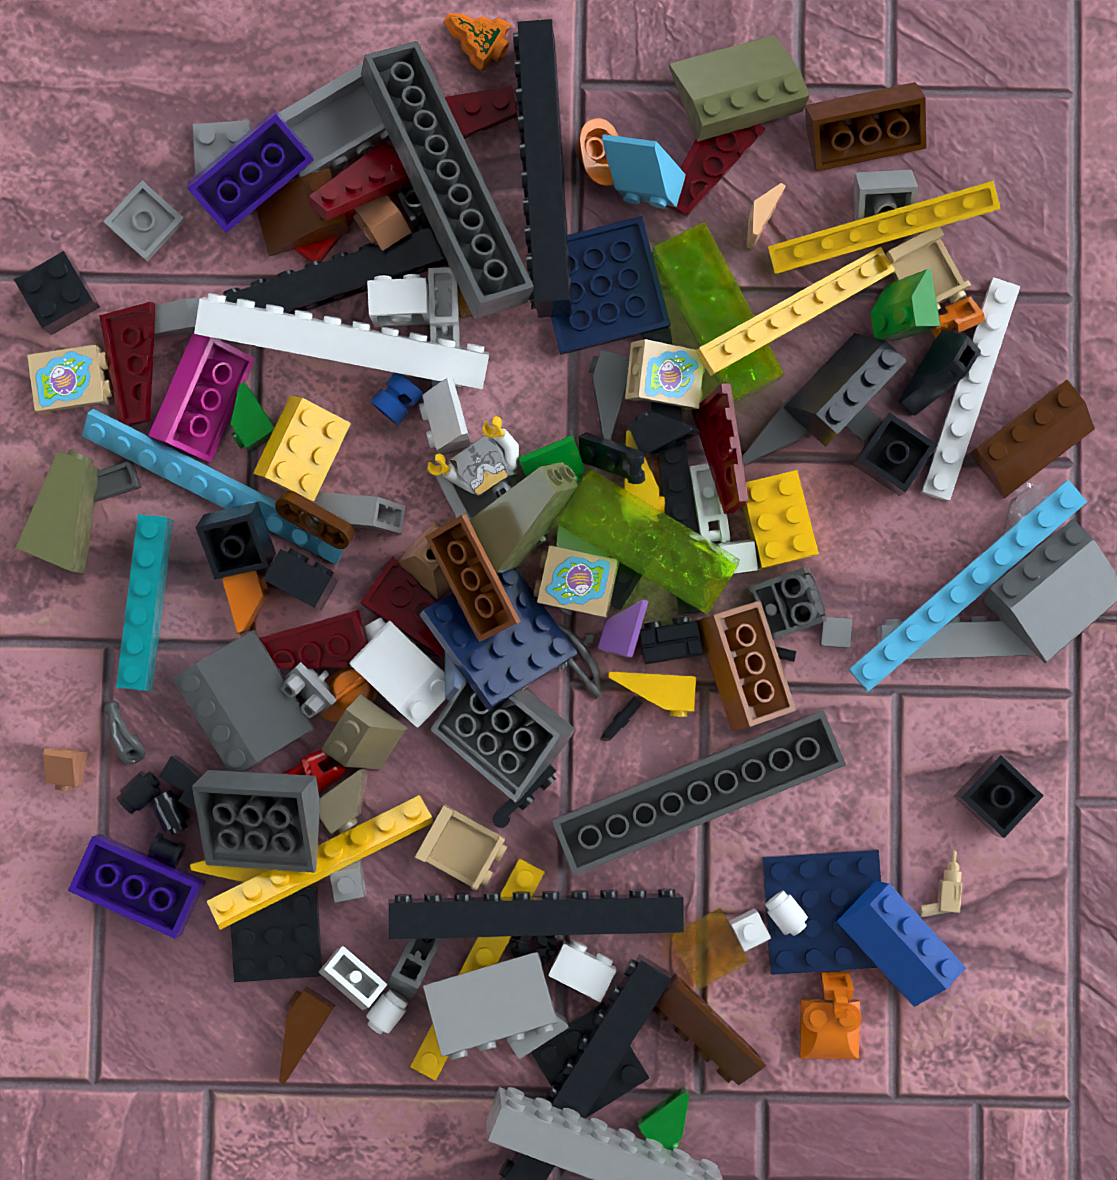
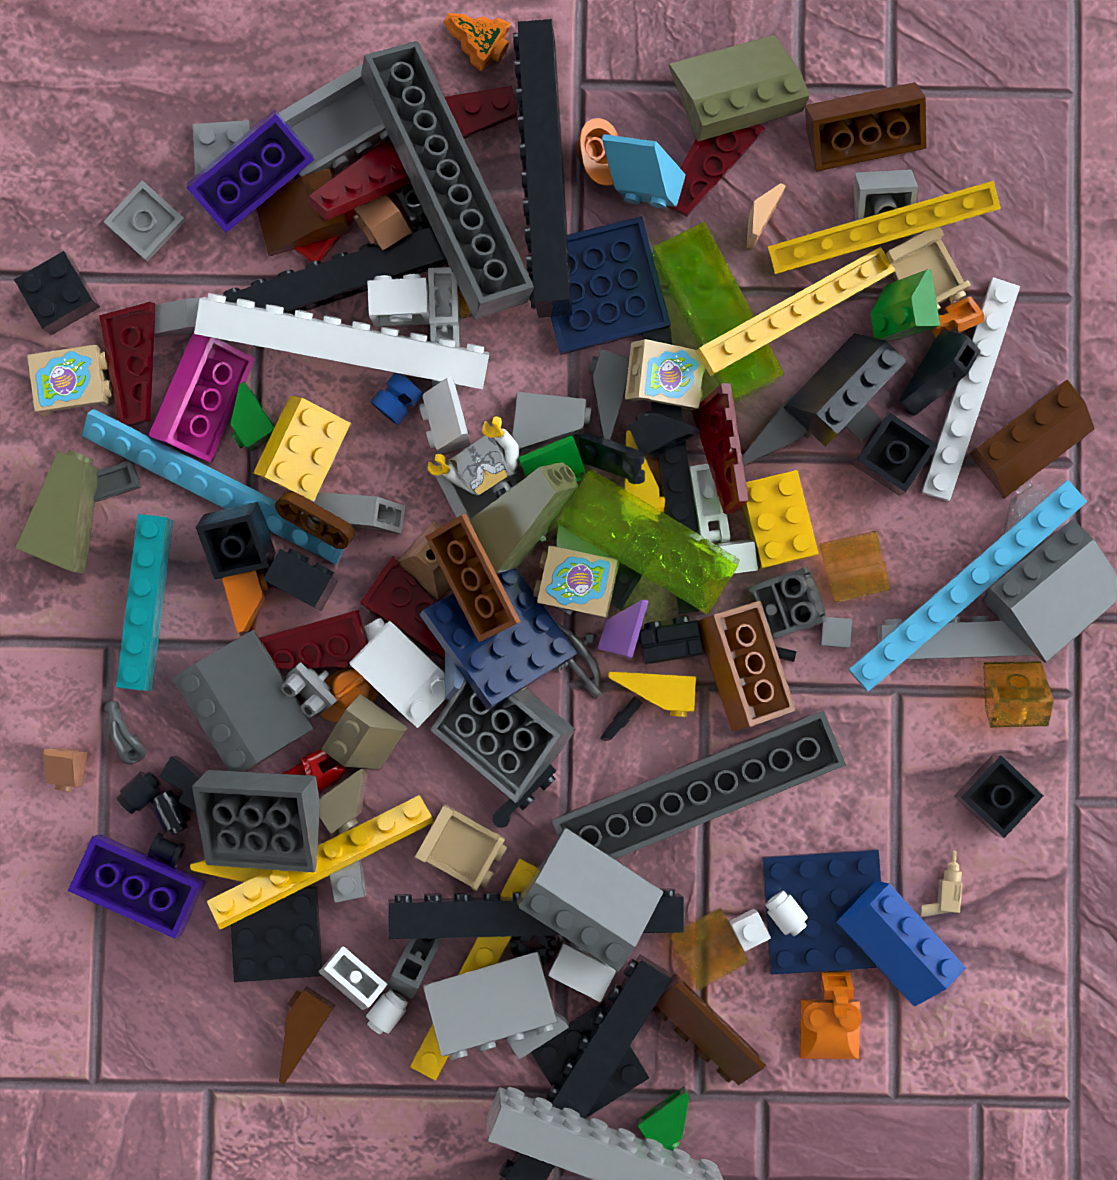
none -> light grey slope [513,392,591,453]
none -> slope [516,827,663,972]
none -> clear yellow slope [819,531,891,603]
none -> clear yellow slope [983,661,1054,728]

